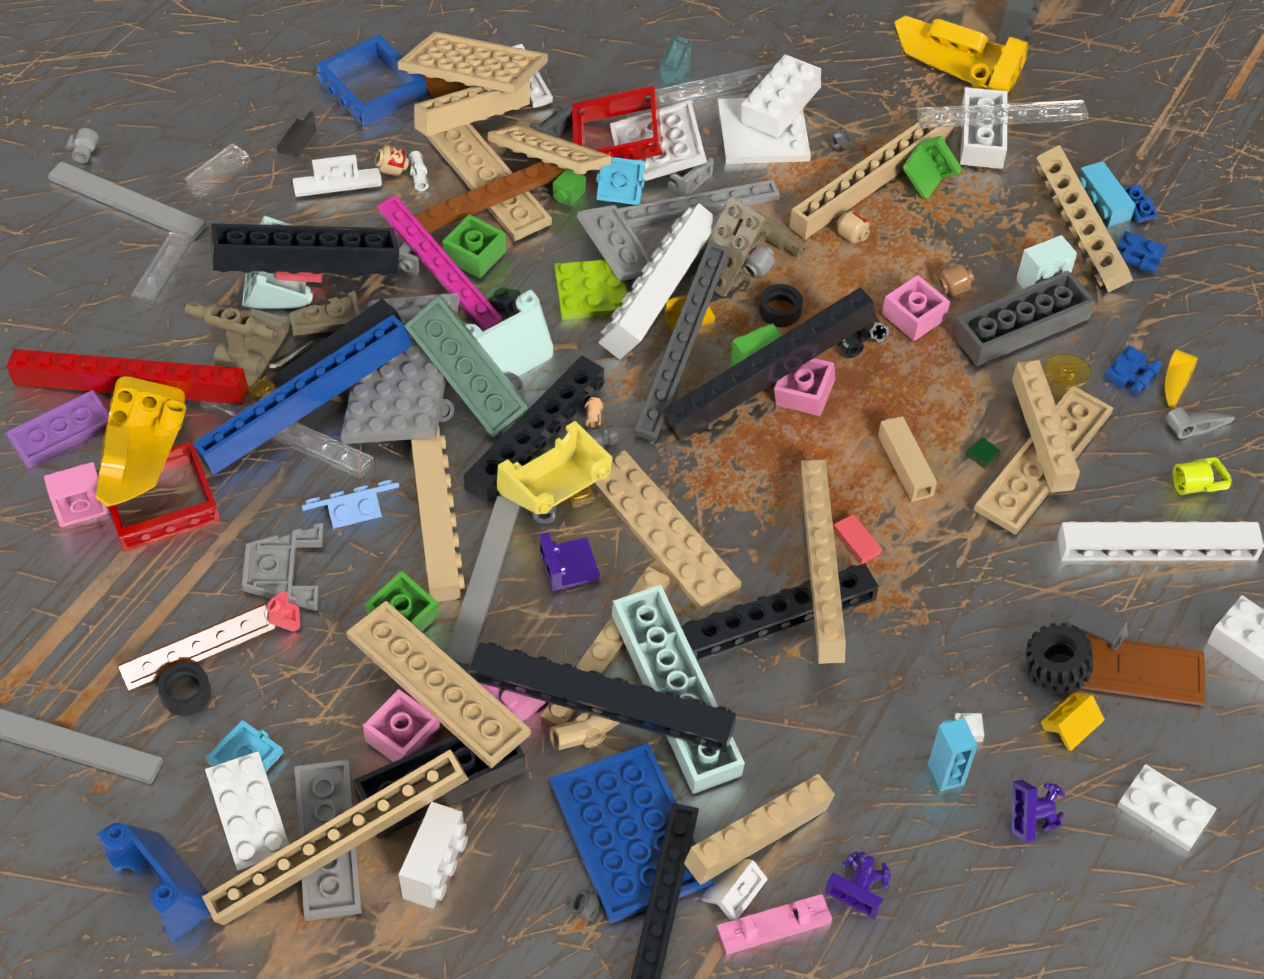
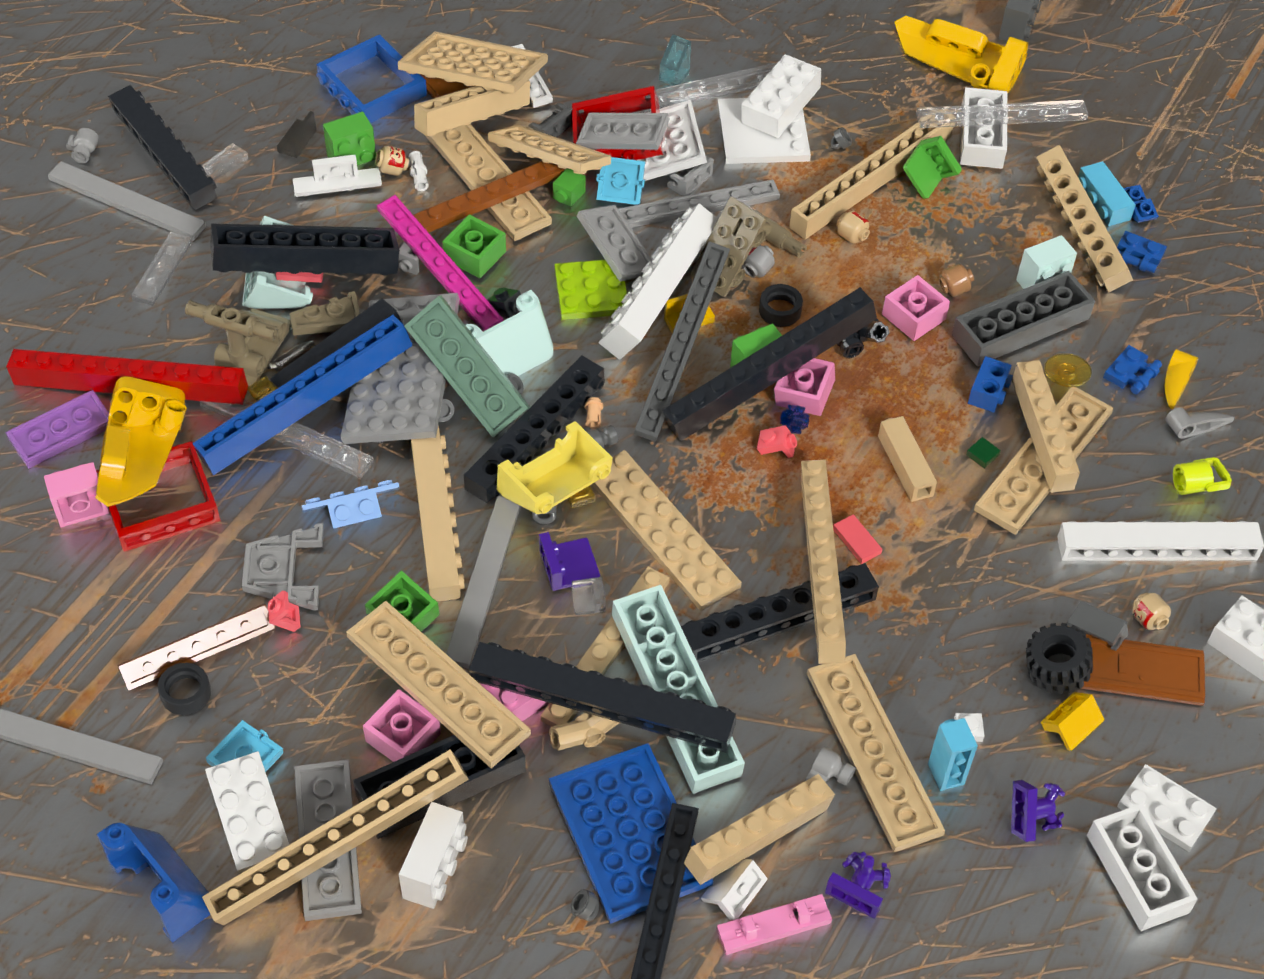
none -> black brick [108,85,217,210]
none -> bright green brick [323,111,376,165]
none -> clear panel [572,577,606,616]
none -> light grey tile [576,113,670,150]
none -> coral bracket [757,425,797,458]
none -> clear blue gear [780,405,810,434]
none -> light grey piece [805,747,856,786]
none -> tan plate [807,654,945,852]
none -> blue brick [968,356,1013,413]
none -> white brick [1087,804,1198,931]
none -> tan head [1132,593,1171,630]

